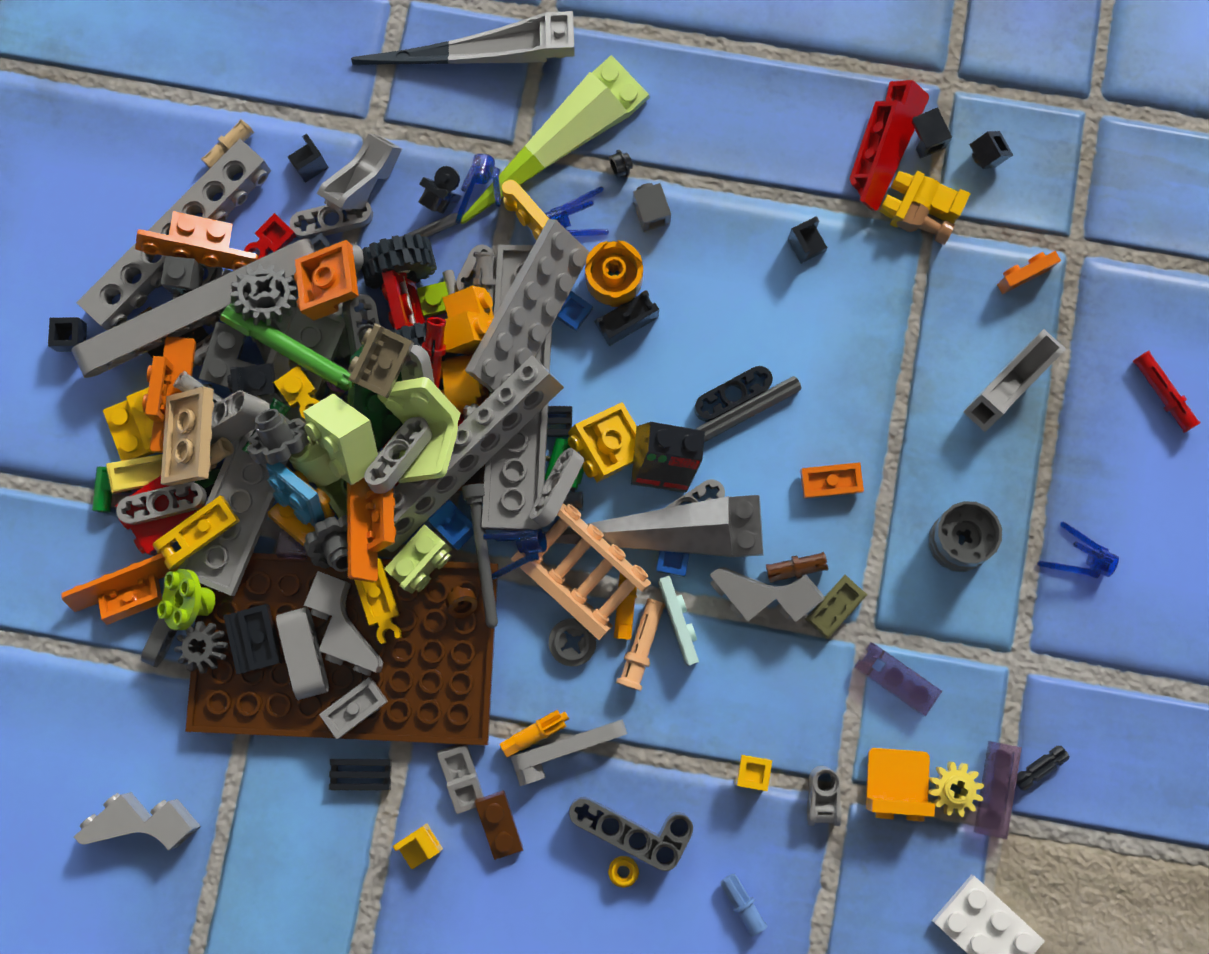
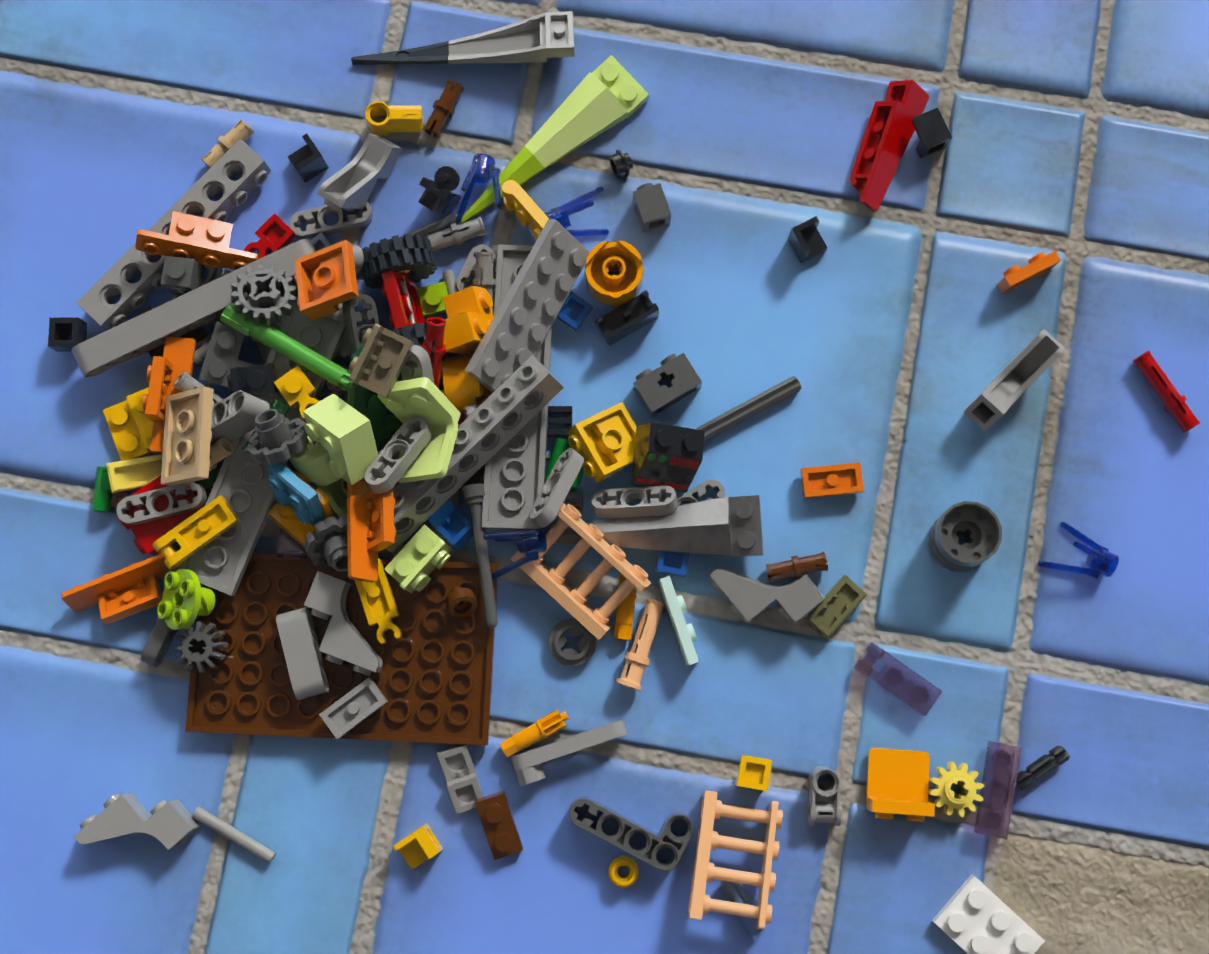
black plate [223,604,282,675] -> none
black tile [329,759,392,790] -> none
black beam [695,366,773,422] -> none
yellow hips [879,171,971,245] -> none
black plate [969,131,1013,169] -> none
none -> light grey bar [192,806,276,864]
none -> yellow piece [365,101,423,137]
none -> reddish brown pin [423,79,464,138]
none -> light grey pin [427,217,487,253]
none -> light grey beam [591,486,678,519]
none -> dark grey brick [633,353,702,418]
none -> light nougat fence [687,790,783,930]

